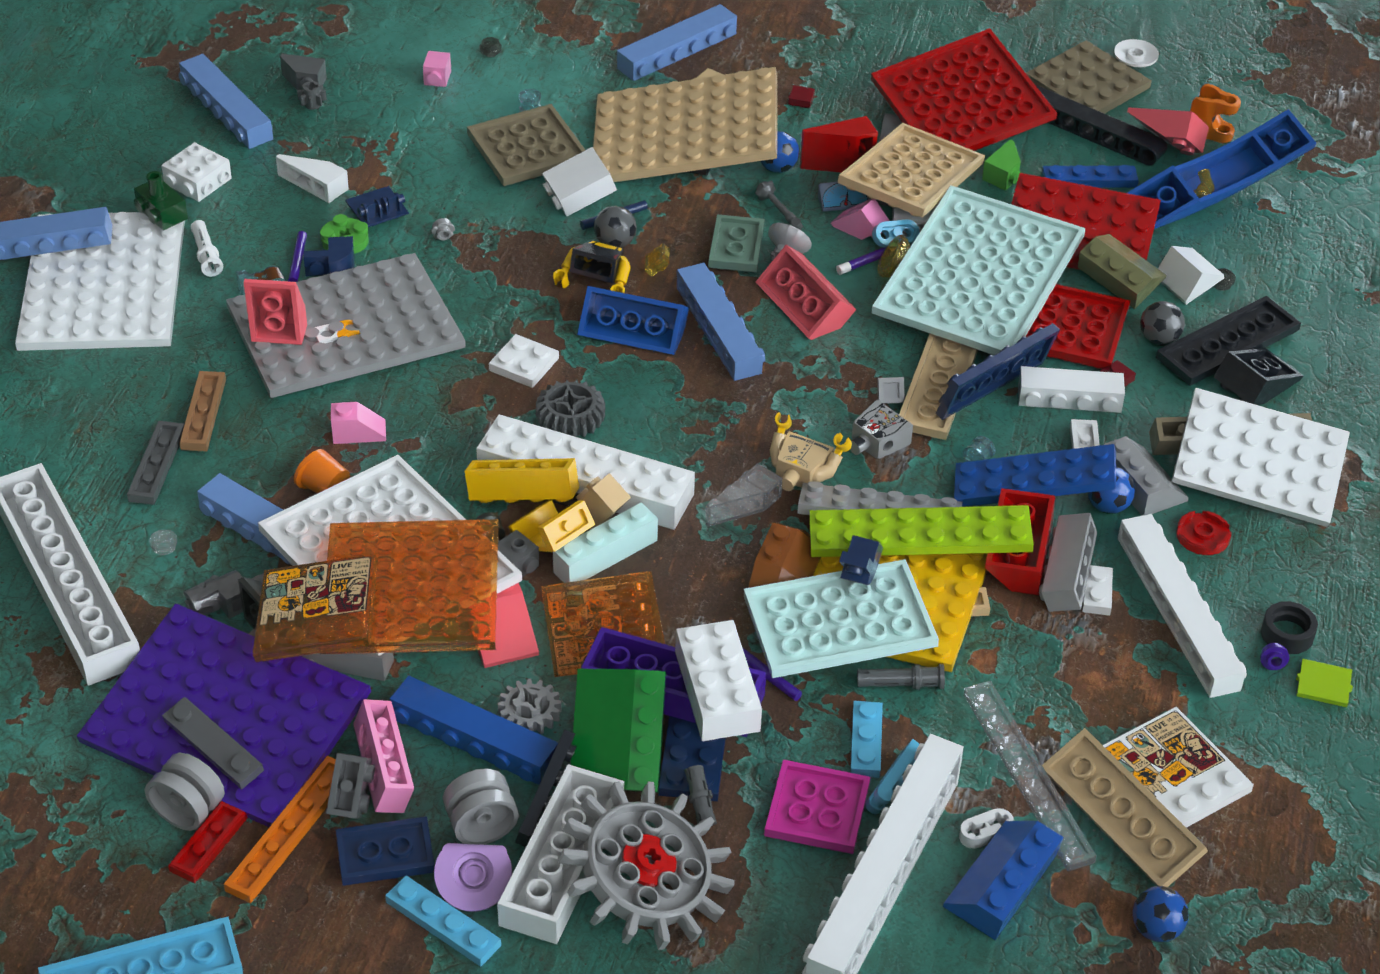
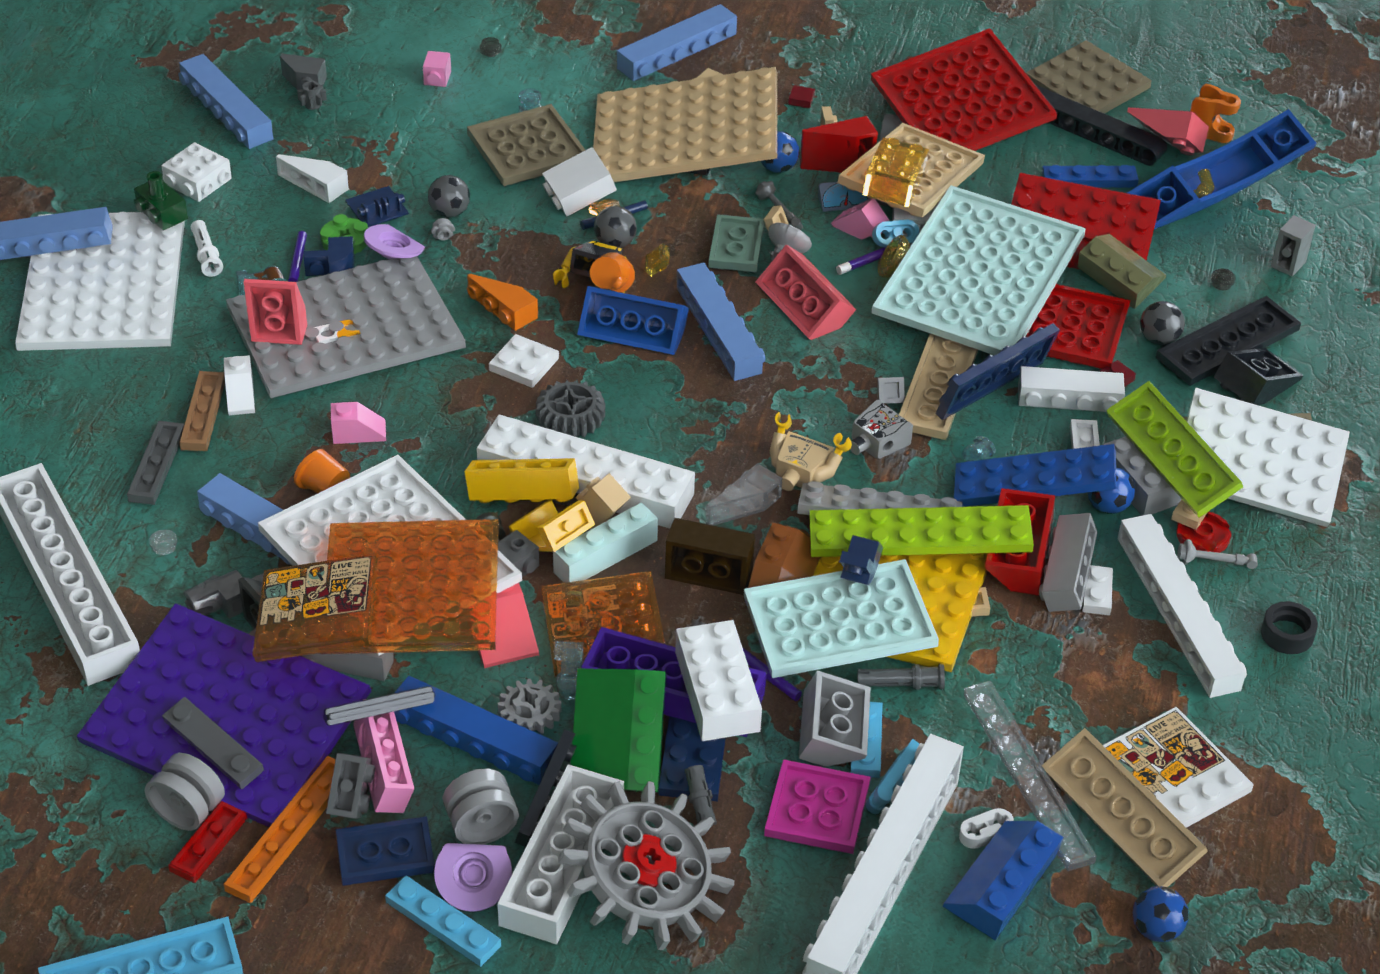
bright green slope [982,139,1021,191] -> none
white dish [1114,39,1159,67] -> none
white slope [1158,246,1224,305] -> none
dark purple plate [1260,643,1289,670] -> none
lime piece [1296,659,1353,708] -> none
none -> white slope [224,355,255,415]
none -> axle [323,686,435,726]
none -> lavender hat [364,224,425,259]
none -> dark grey piece [428,175,470,218]
none -> orange slope [467,274,538,331]
none -> clear light blue leg [554,641,584,700]
none -> clear orange tile [588,198,620,215]
none -> orange hat [590,252,635,293]
none -> dark brown brick [665,518,755,595]
none -> tan plate [764,205,789,231]
none -> light grey slope [799,670,871,767]
none -> tan plate [820,106,837,126]
none -> clear yellow brick [862,137,929,207]
none -> lime plate [1106,381,1243,518]
none -> tan plate [1171,499,1207,530]
none -> light grey piece [1177,539,1258,569]
none -> light grey brick [1271,215,1315,276]

